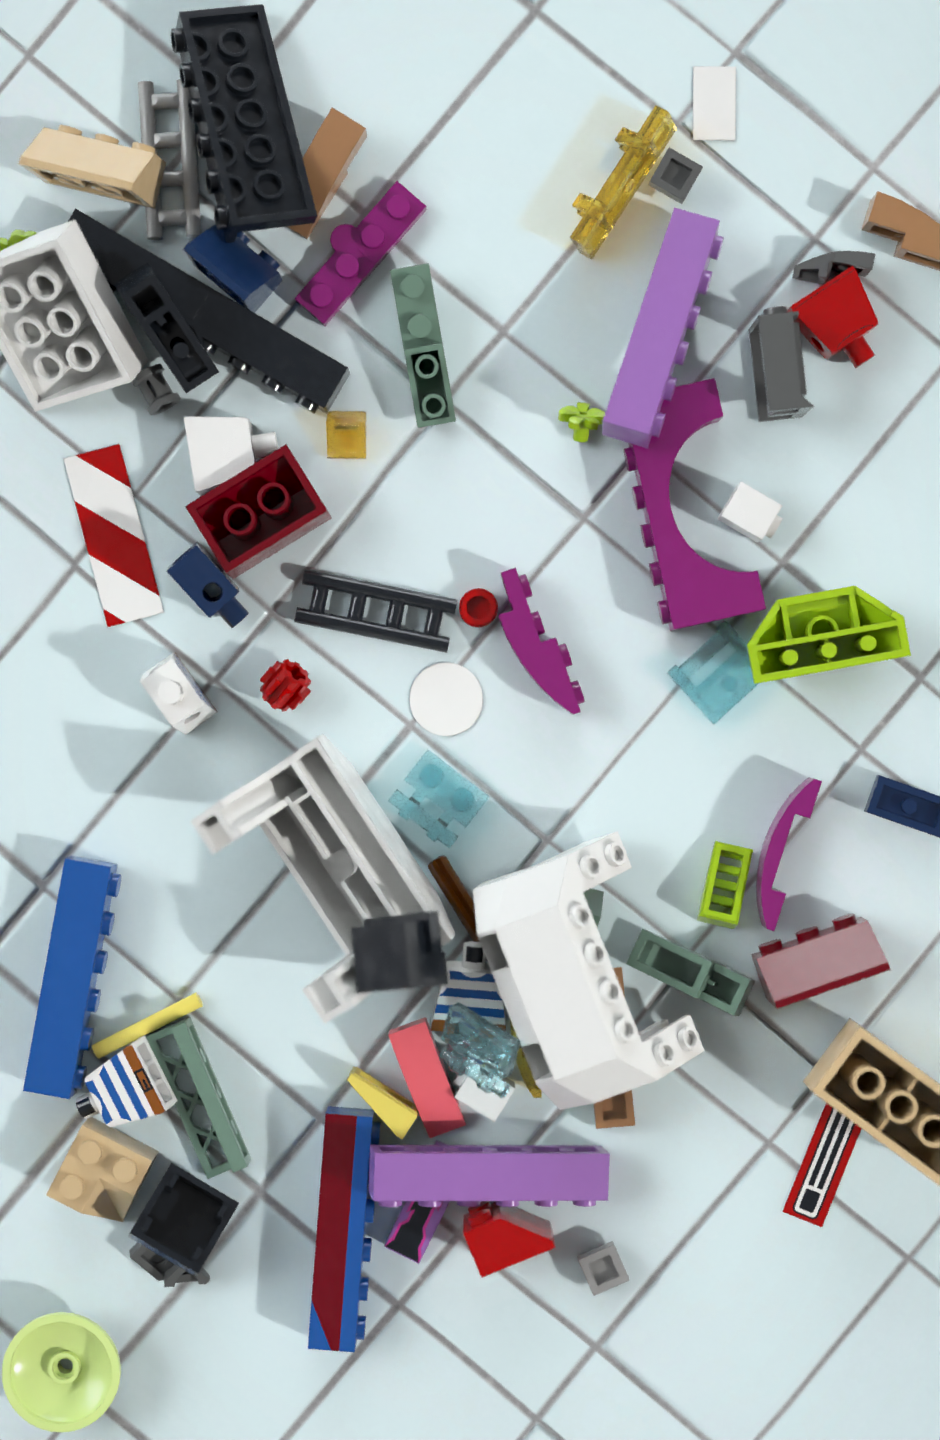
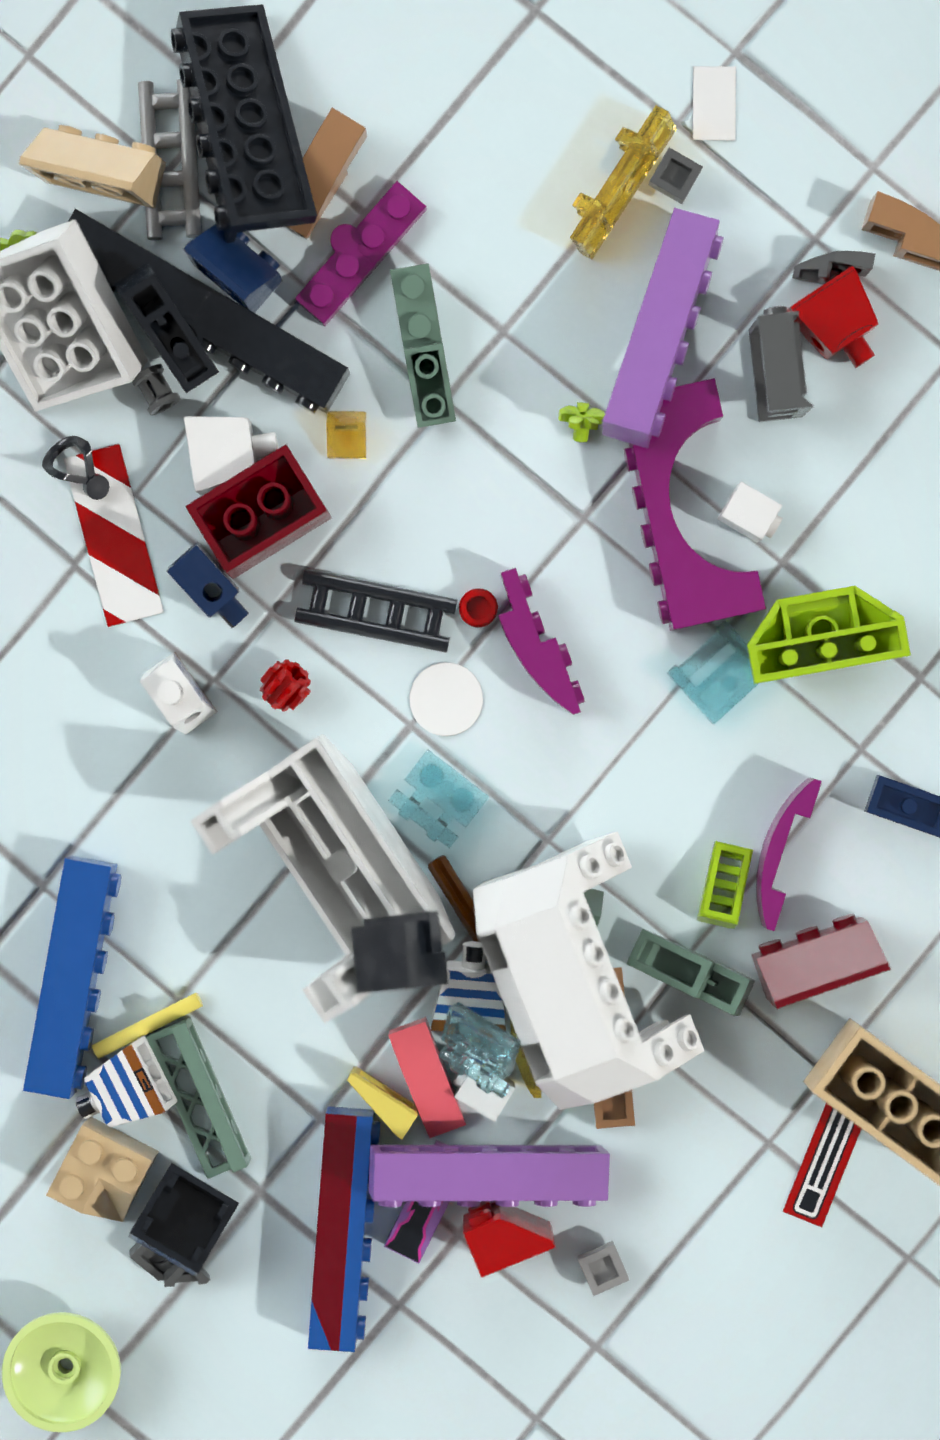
none -> black piece [42,435,110,500]

